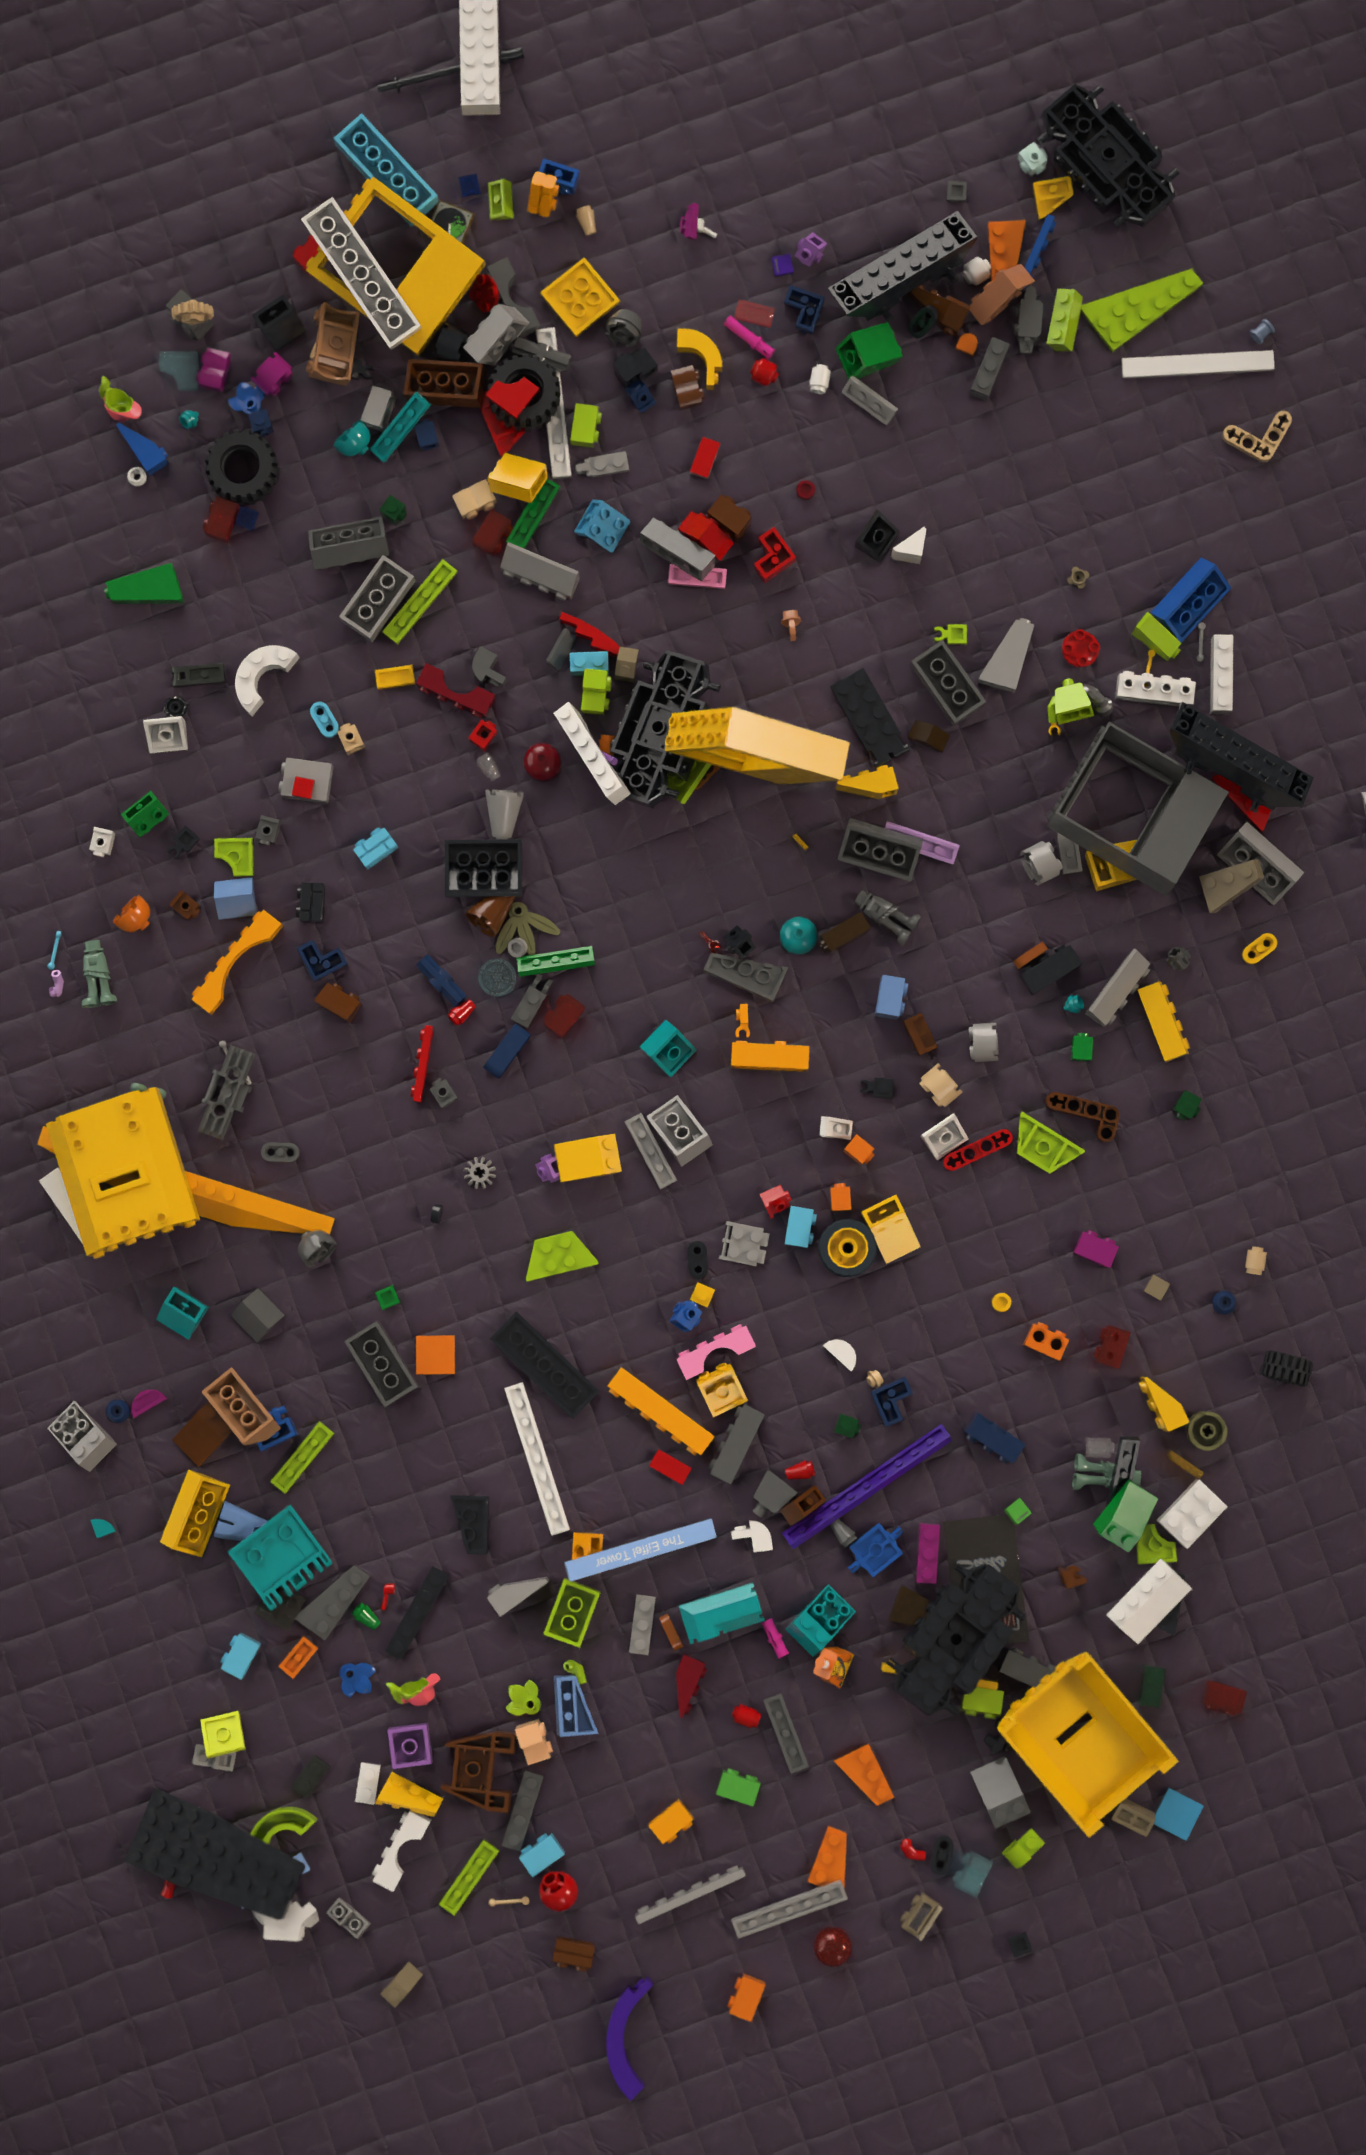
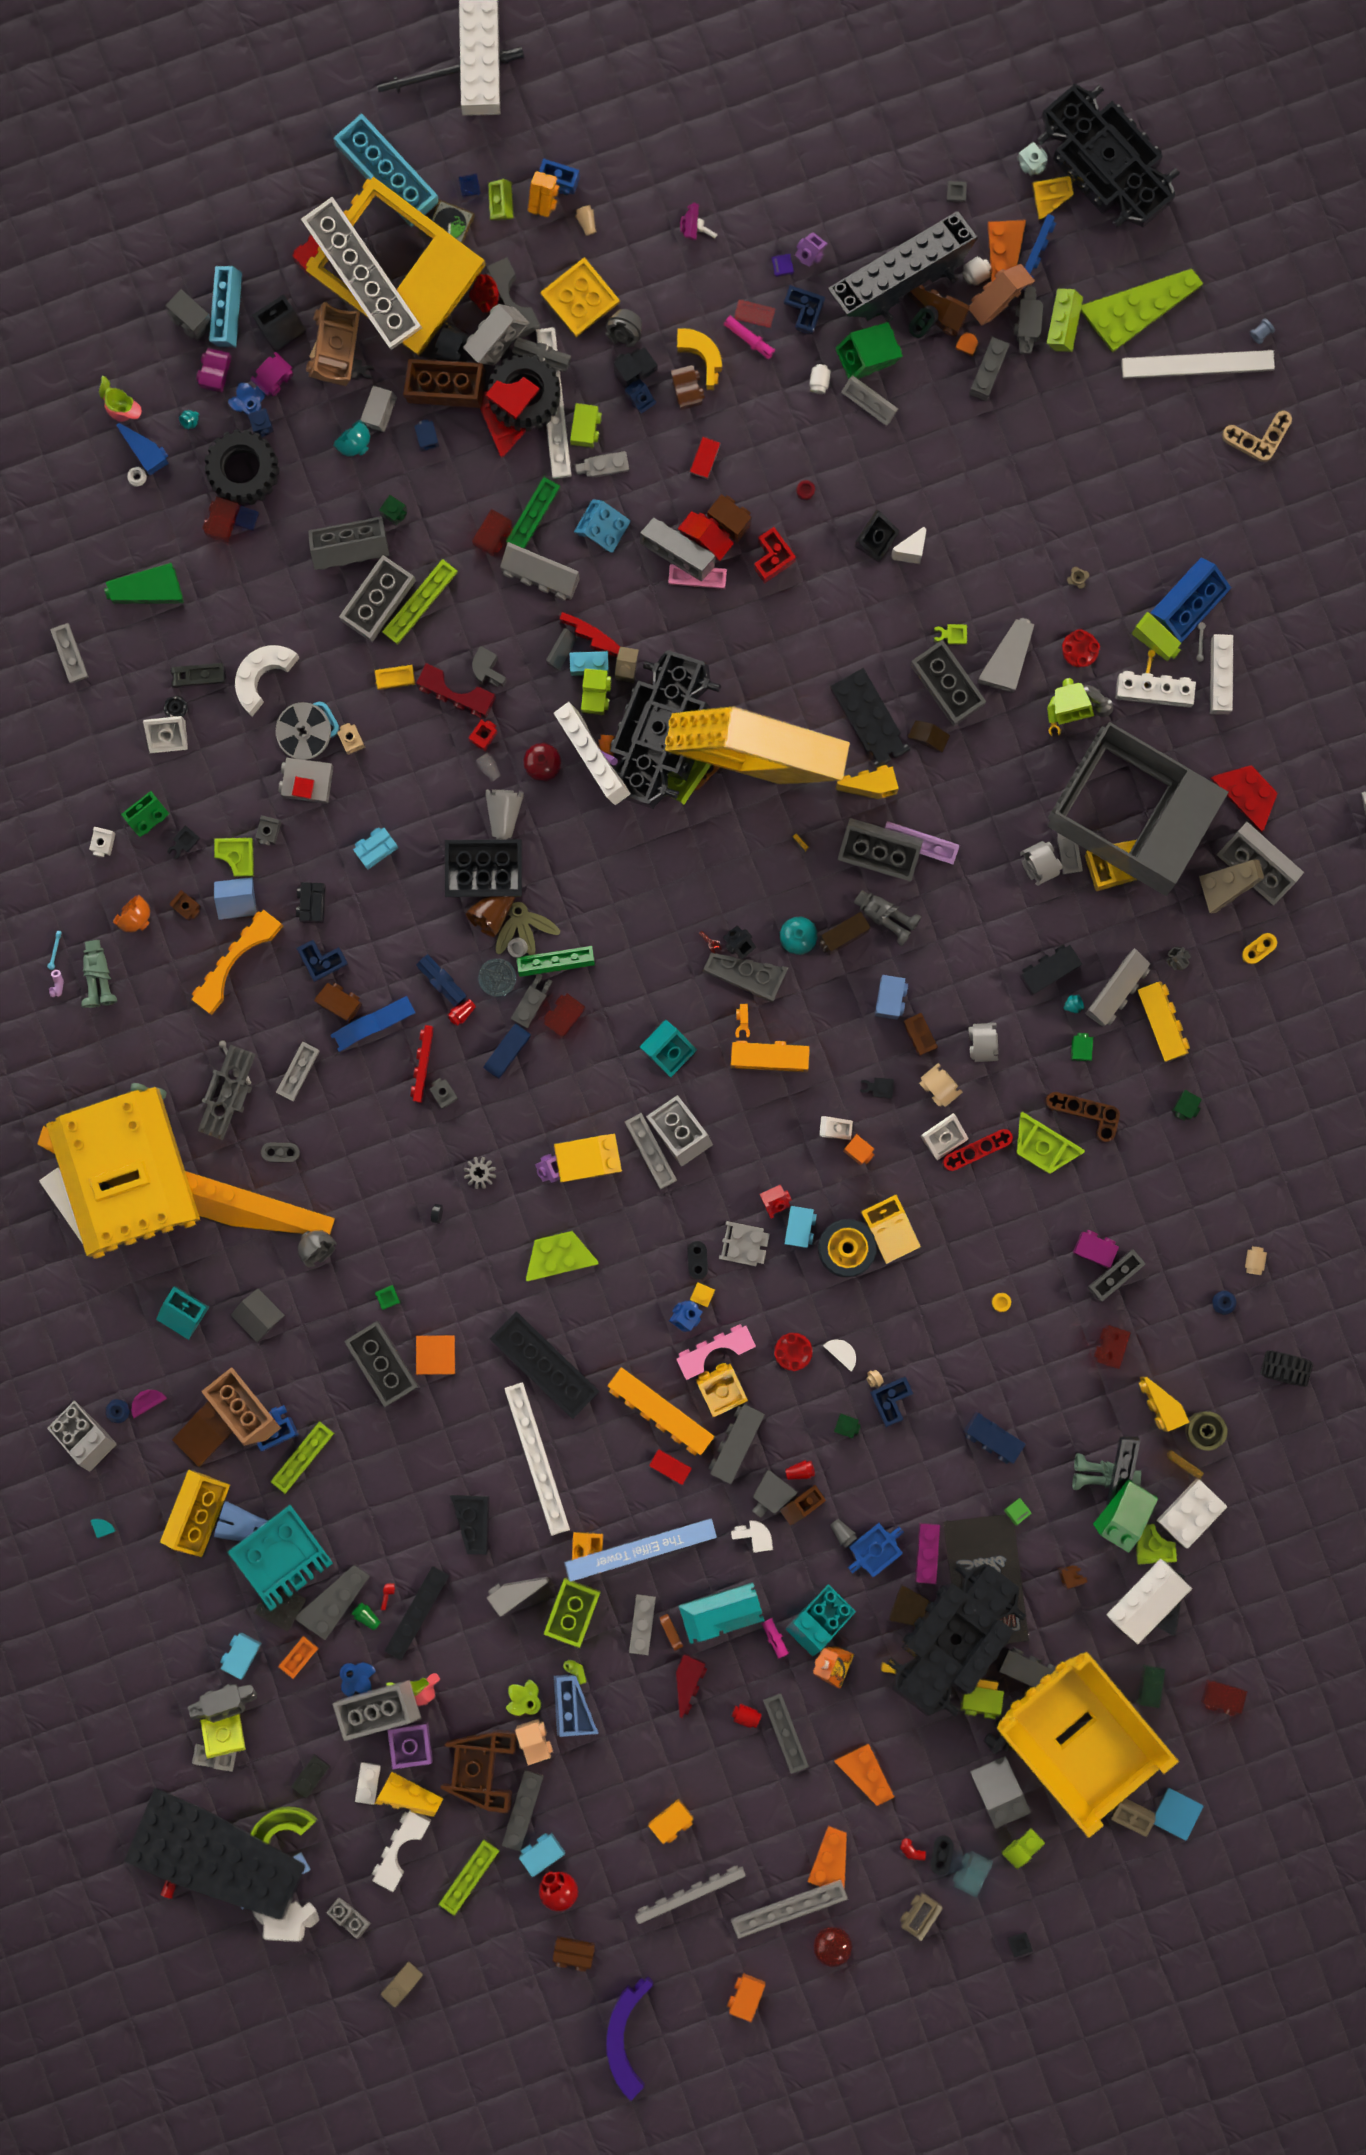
clear light blue tile [159,351,198,391] -> none
tan gear [171,300,214,325] -> none
teal tile [370,392,431,462] -> none
tan brick [452,479,497,519] -> none
yellow brick [488,453,548,503] -> none
tan hinge [489,1896,529,1907] -> none
bright green brick [716,1768,760,1807] -> none
red head [750,358,779,387] -> none
nougat piece [781,610,801,641] -> none
dark purple plate [782,1424,953,1549] -> none
orange brick [830,1183,851,1211] -> none
dark orange beam [1013,941,1048,969] -> none
orange brick [1023,1322,1069,1361] -> none
clear brick [1085,1437,1114,1458] -> none
dark tan tile [1144,1274,1170,1301] -> none
black piece [1169,702,1314,812] -> none
none -> light grey plate [50,623,89,683]
none -> dark grey hinge [188,1684,258,1723]
none -> medium azure brick [209,266,242,347]
none -> light grey piece [276,702,331,760]
none -> light grey plate [276,1041,320,1102]
none -> blue piece [330,996,416,1052]
none -> light grey brick [333,1680,421,1741]
none -> red dish [774,1333,813,1371]
none -> dark grey brick [1087,1249,1146,1302]

